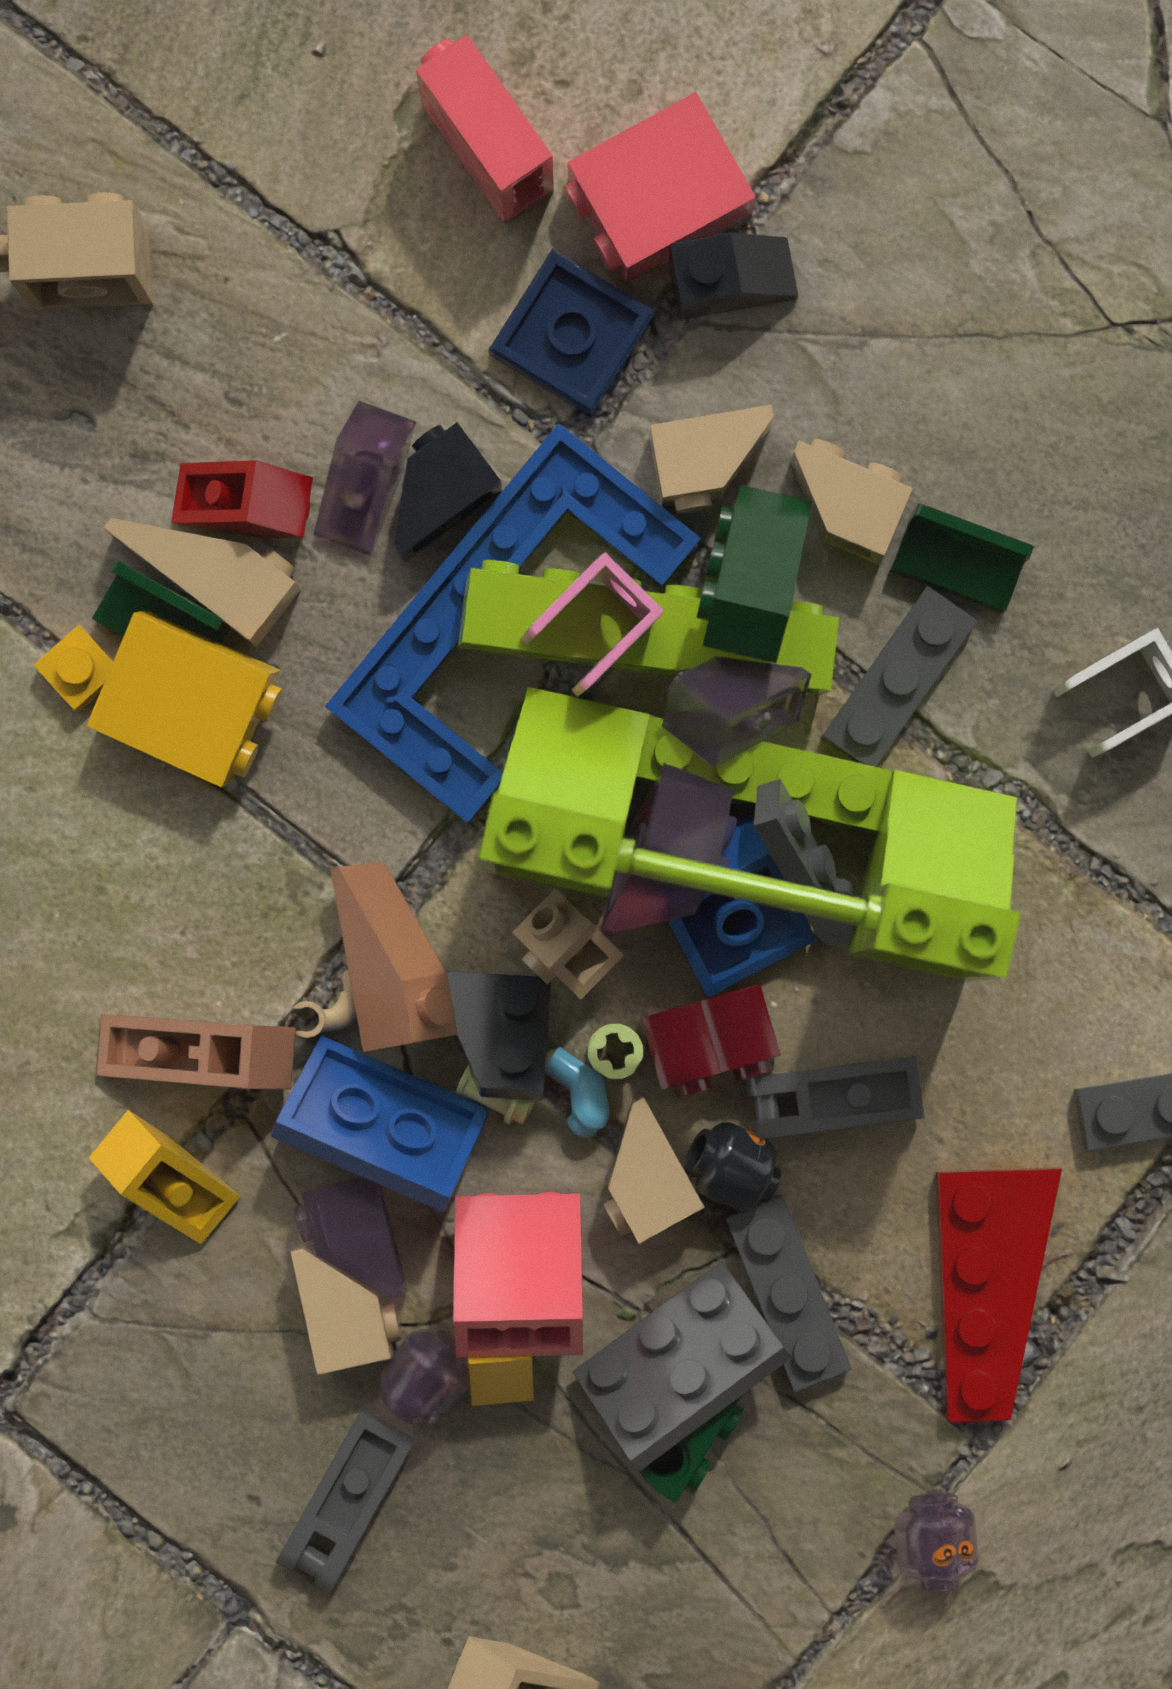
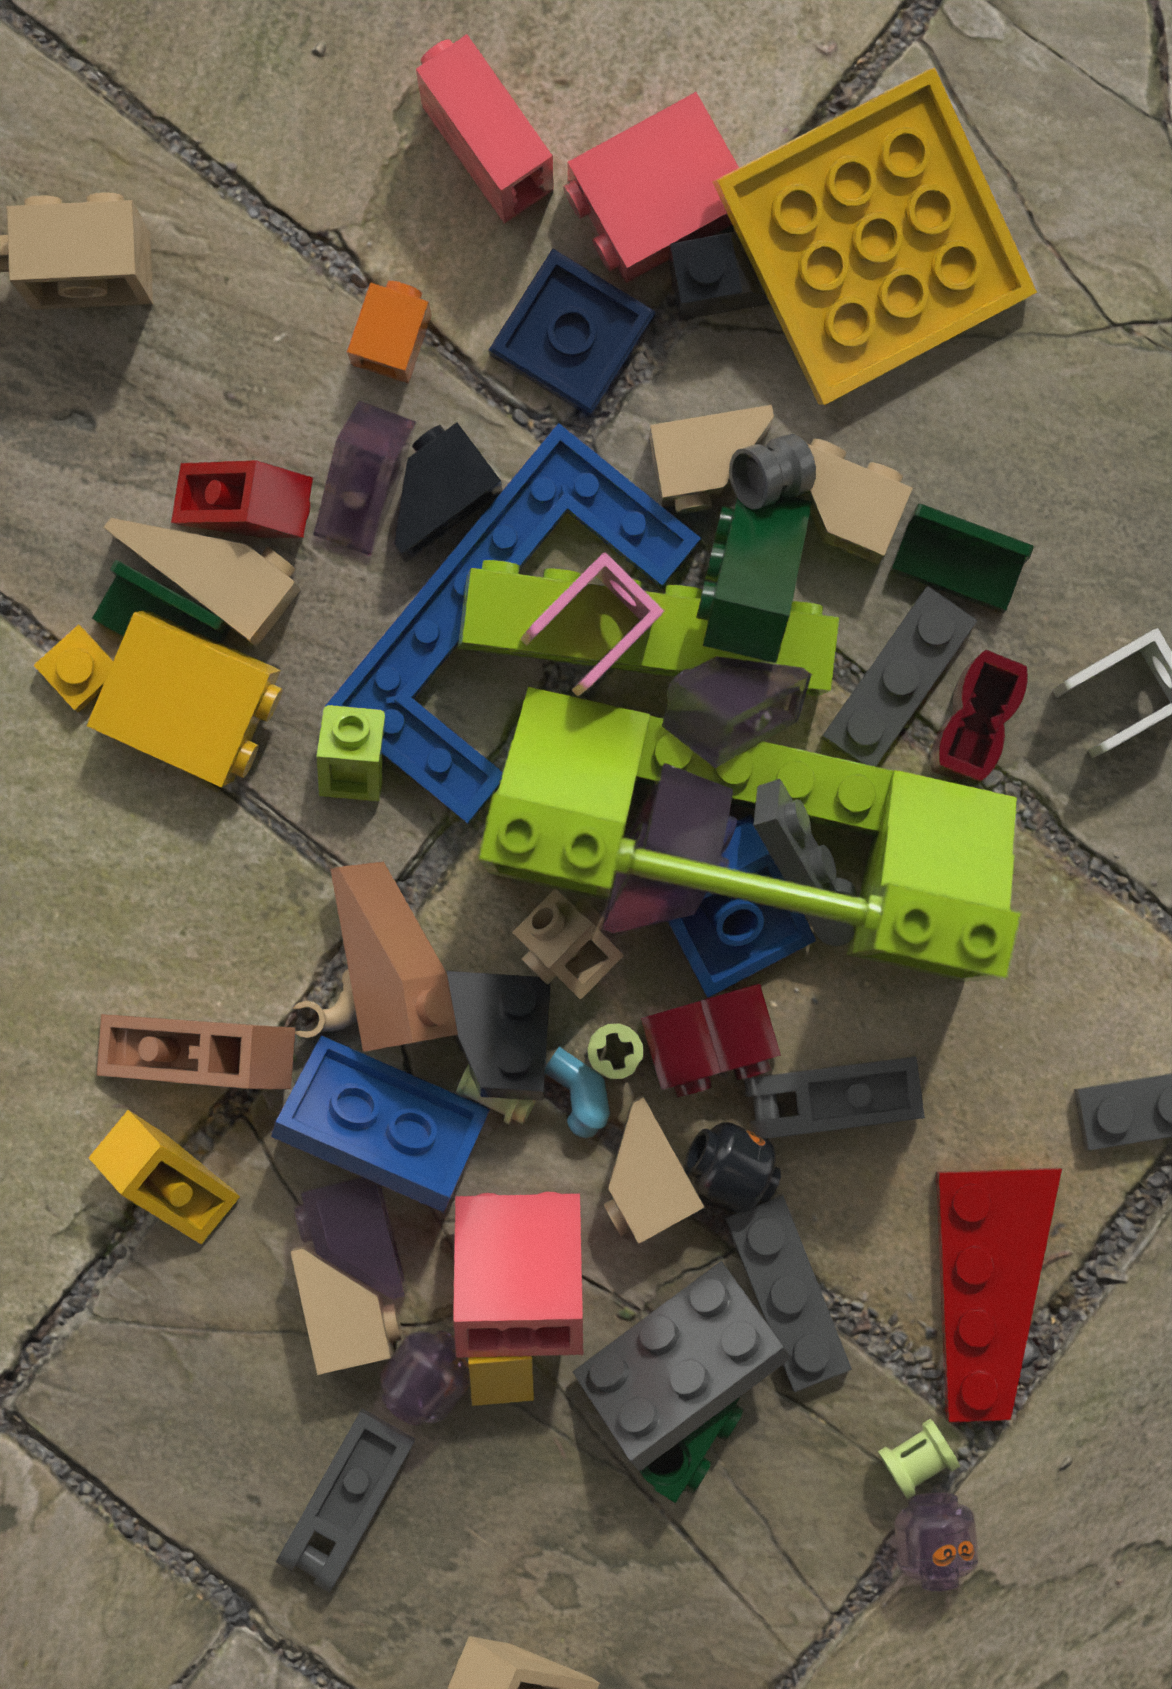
none -> lime bracket [316,705,385,802]
none -> orange brick [347,281,432,384]
none -> yellow plate [712,67,1037,405]
none -> dark grey wheel [729,434,816,509]
none -> yellowish green bush [878,1419,960,1499]
none -> dark red brick [930,650,1028,787]

